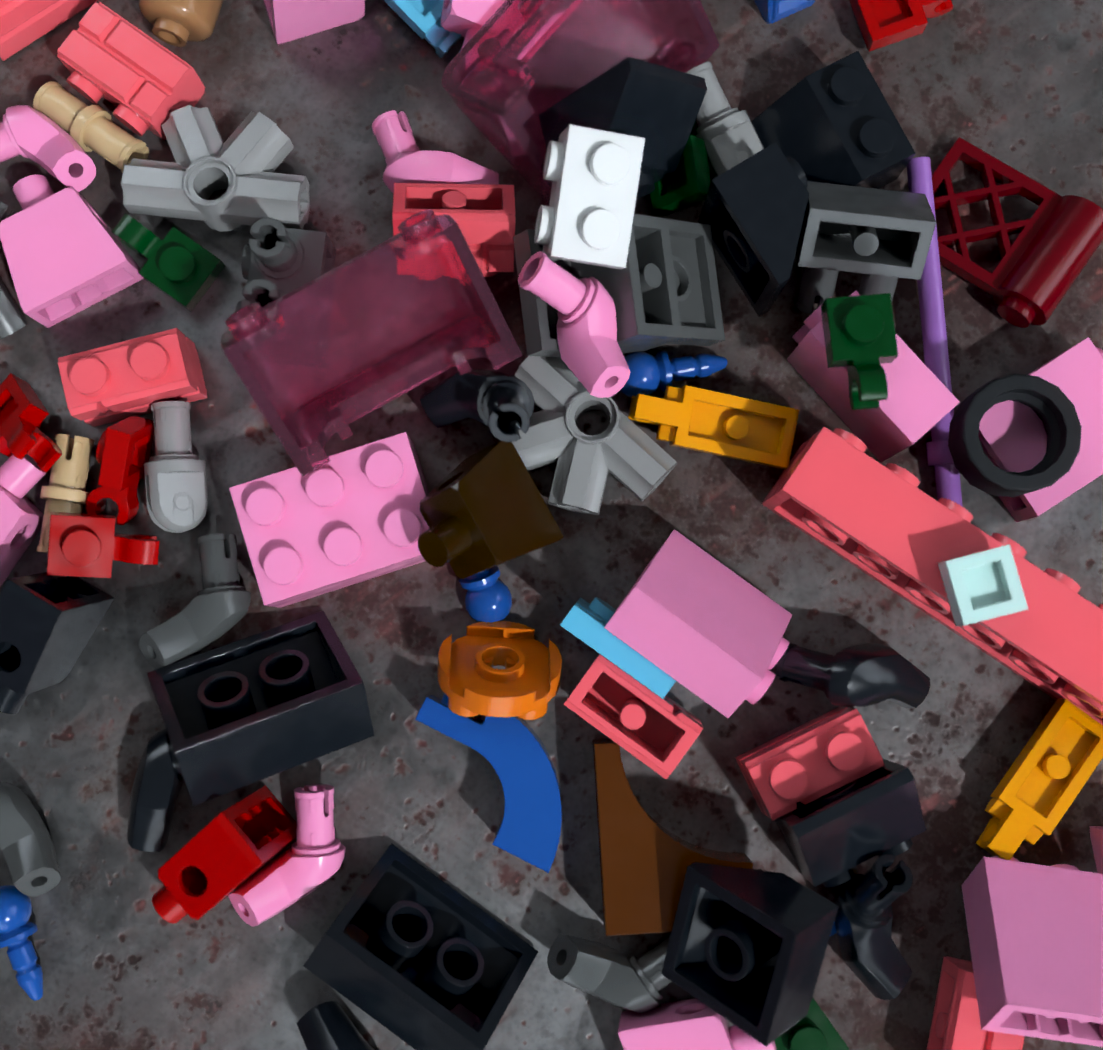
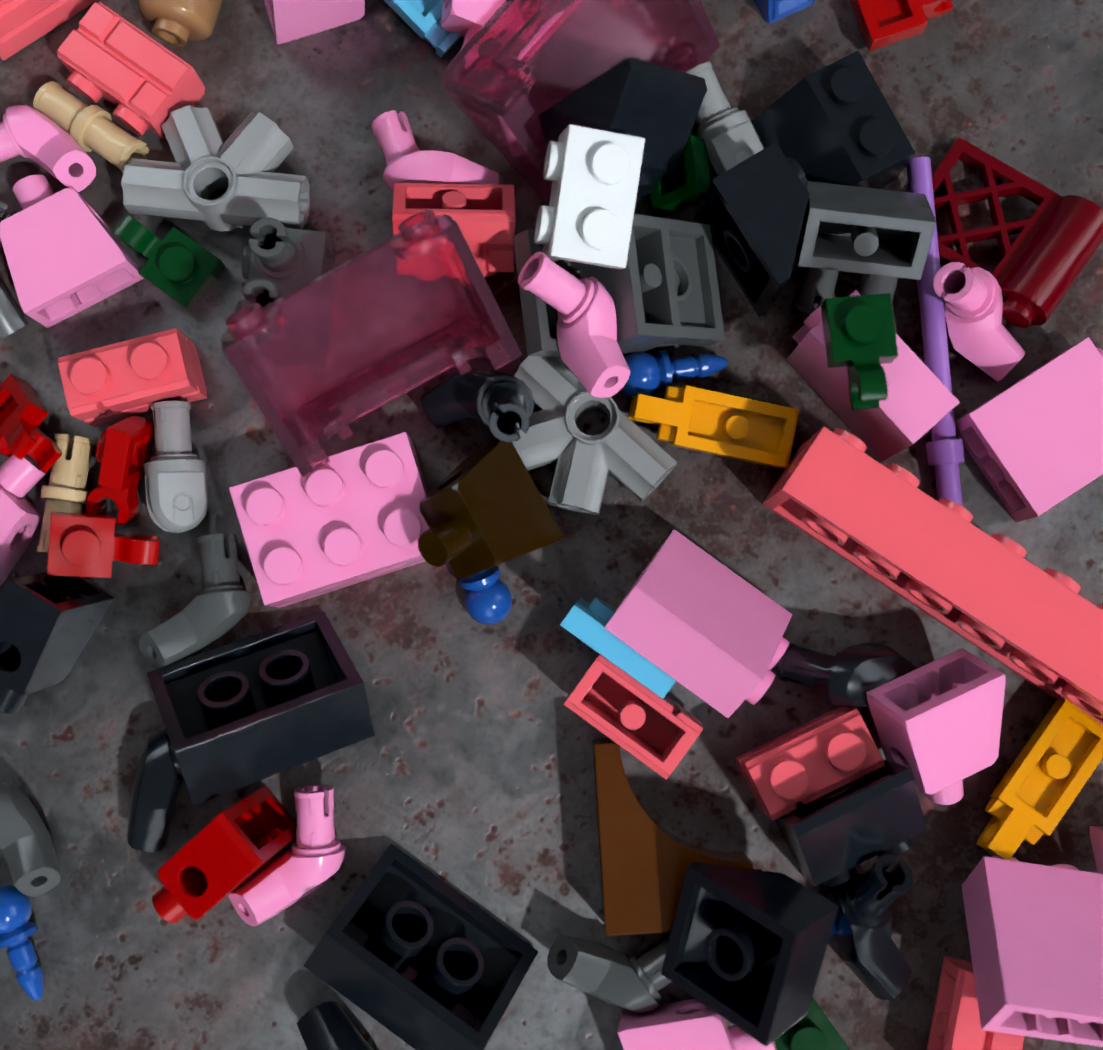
blue arch [415,693,562,873] -> none
orange plate [437,621,562,720] -> none
light aqua plate [938,545,1028,626] -> none
black tyre [948,374,1081,497] -> none
none -> bright pink torso [866,648,1006,805]
none -> bright pink arm [933,262,1026,382]

